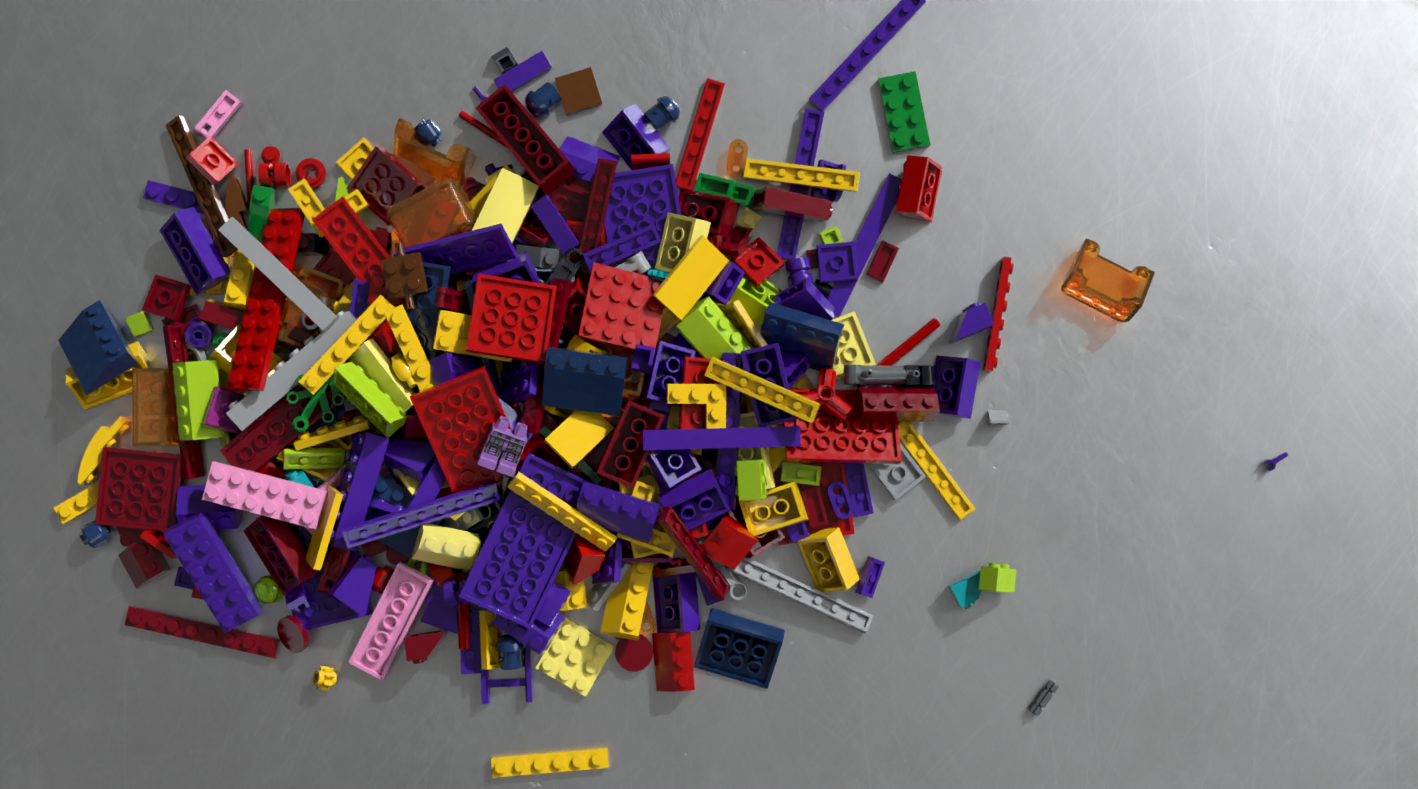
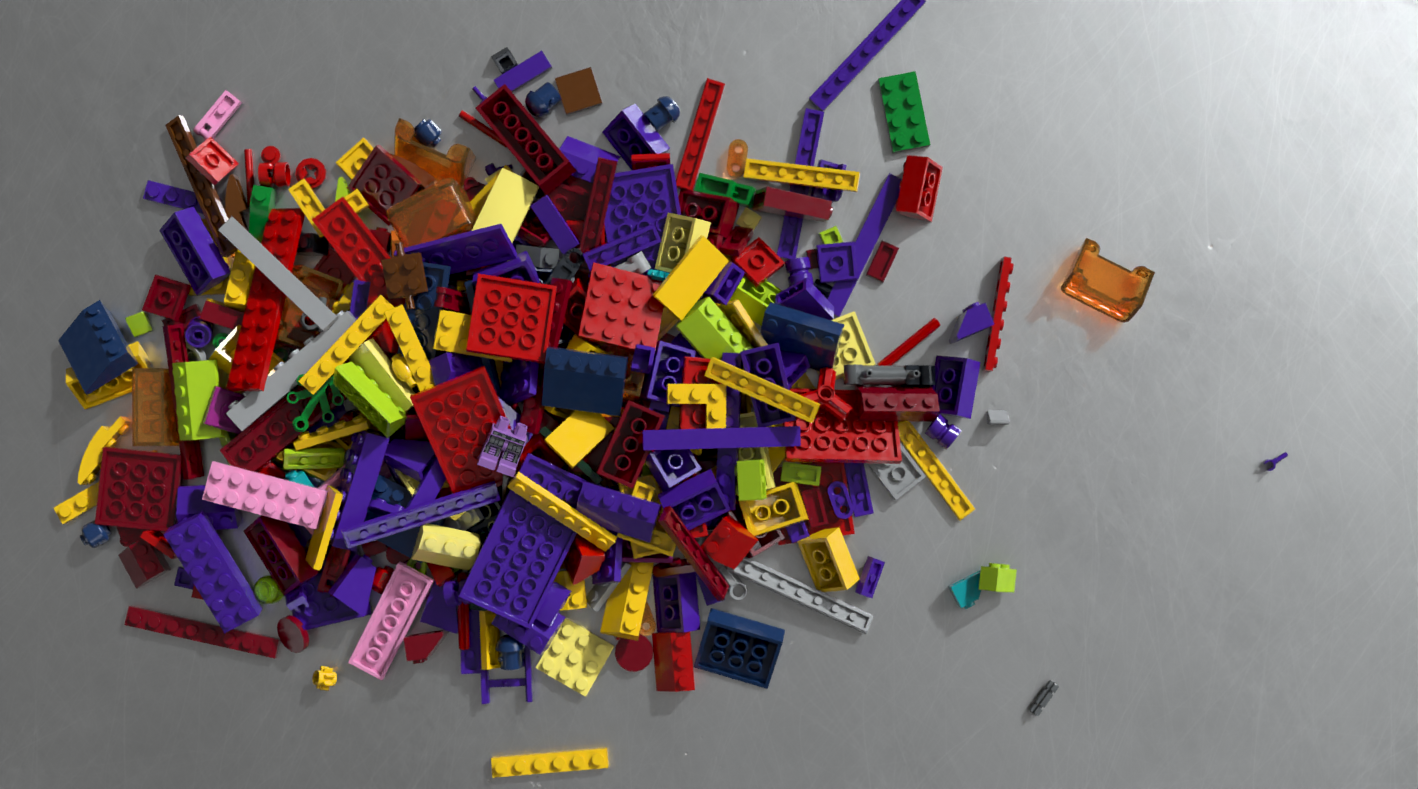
none -> dark purple wheel [925,414,961,450]

